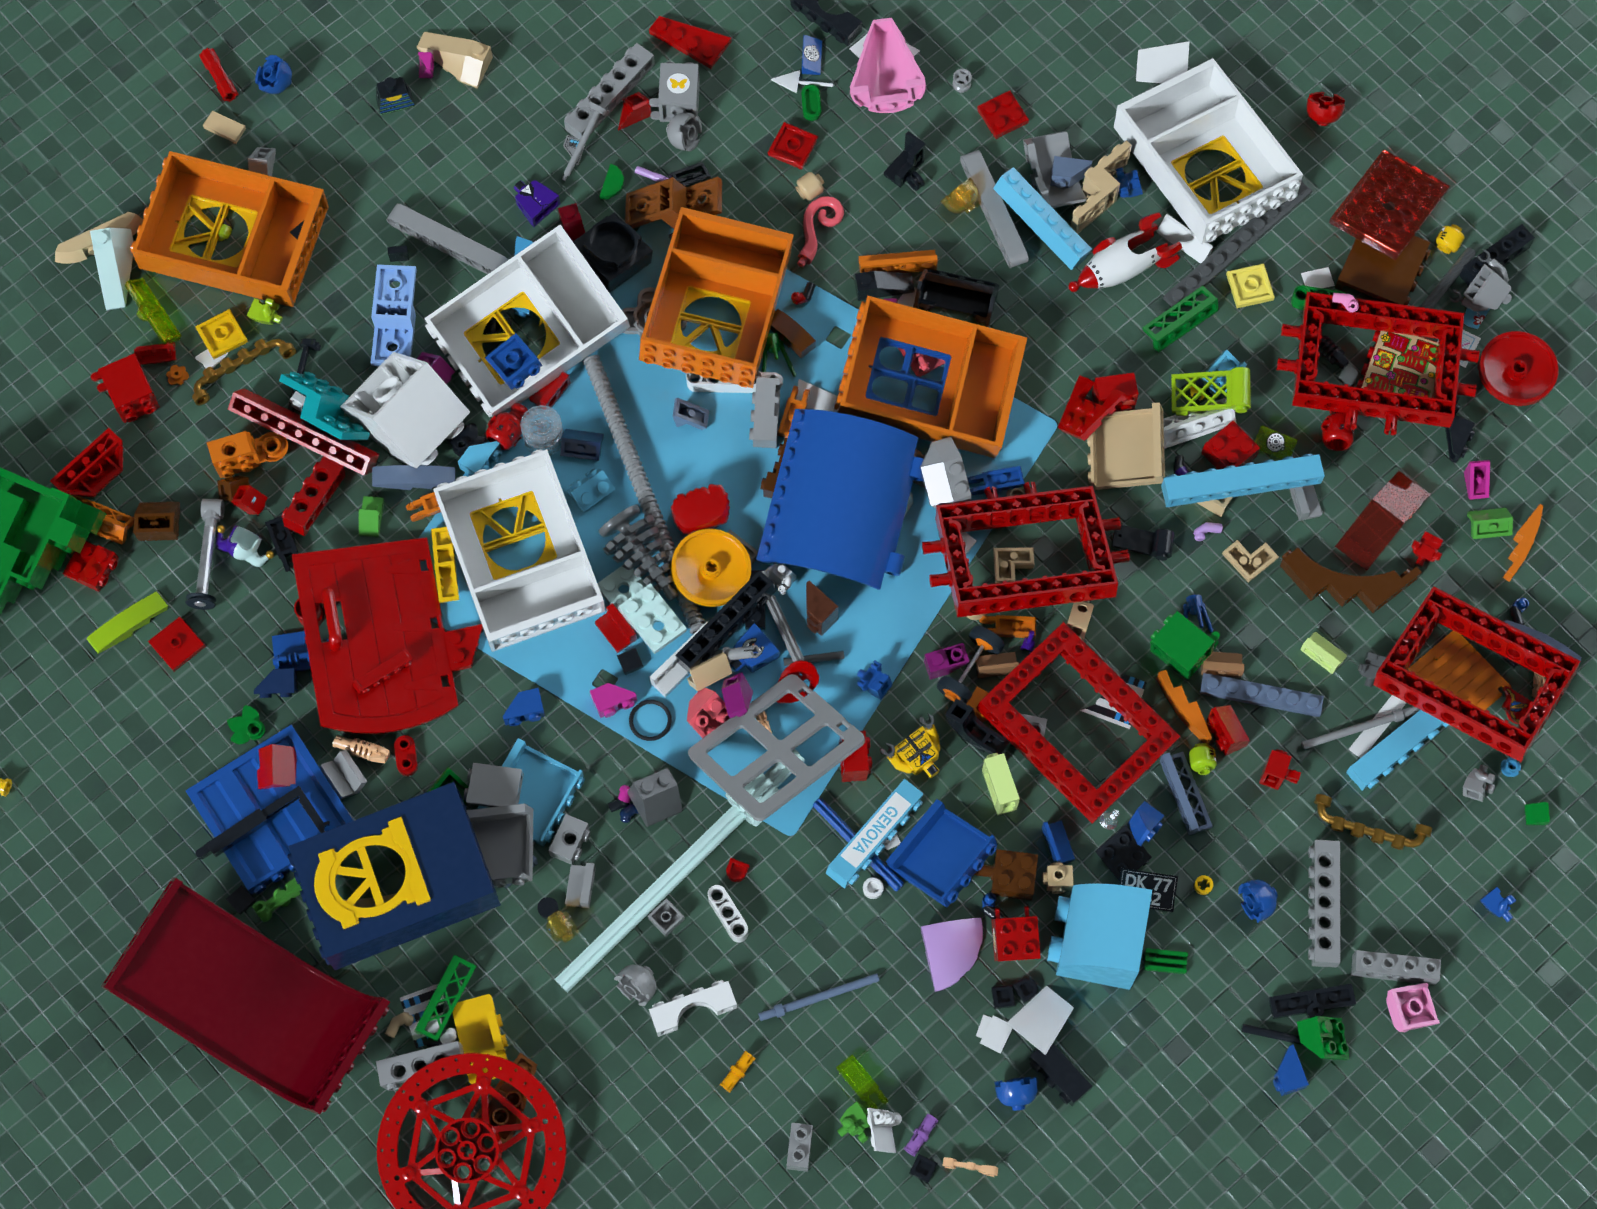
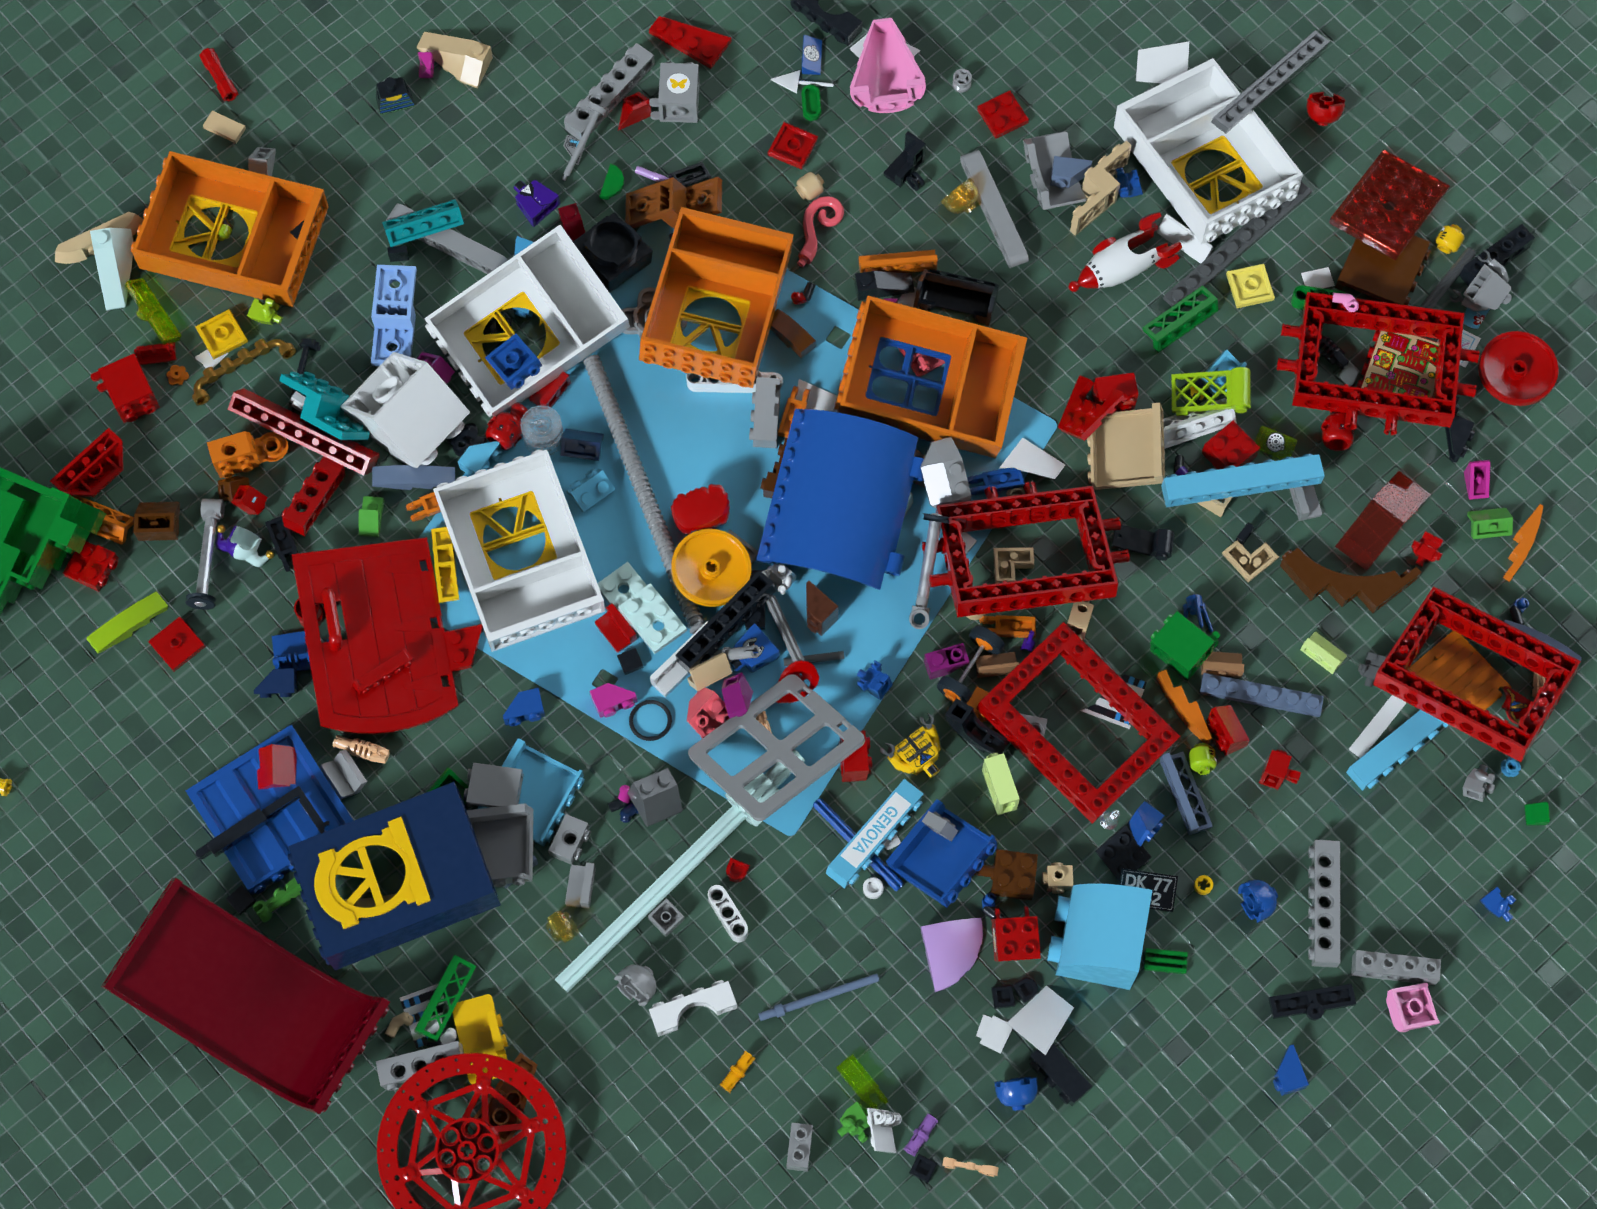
green plate [227,705,265,745] -> none
blue cylinder [255,55,292,94] -> none
red plate [394,735,418,776] -> none
black tile [537,897,559,919] -> none
dark grey plant [598,504,678,601] -> none
light grey cylinder [666,113,702,151] -> none
sand blue slope [673,398,709,430] -> none
green plant [762,333,796,377] -> none
medium azure brick [993,167,1092,270] -> none
blue panel [1042,820,1075,864] -> none
lavender arm [1193,522,1223,541] -> none
black bar [1241,1024,1303,1045] -> none
green slope [1297,1016,1350,1060] -> none
light grey bar [1301,706,1419,749] -> none
pearl gold bar [1314,794,1432,850] -> none
none -> teal fence [382,199,464,247]
none -> flat silver piece [909,513,949,629]
none -> light grey piece [922,811,958,842]
none -> white sticker [1000,438,1065,479]
none -> dark grey plate [1211,30,1330,134]
none -> black tile [1235,522,1254,545]

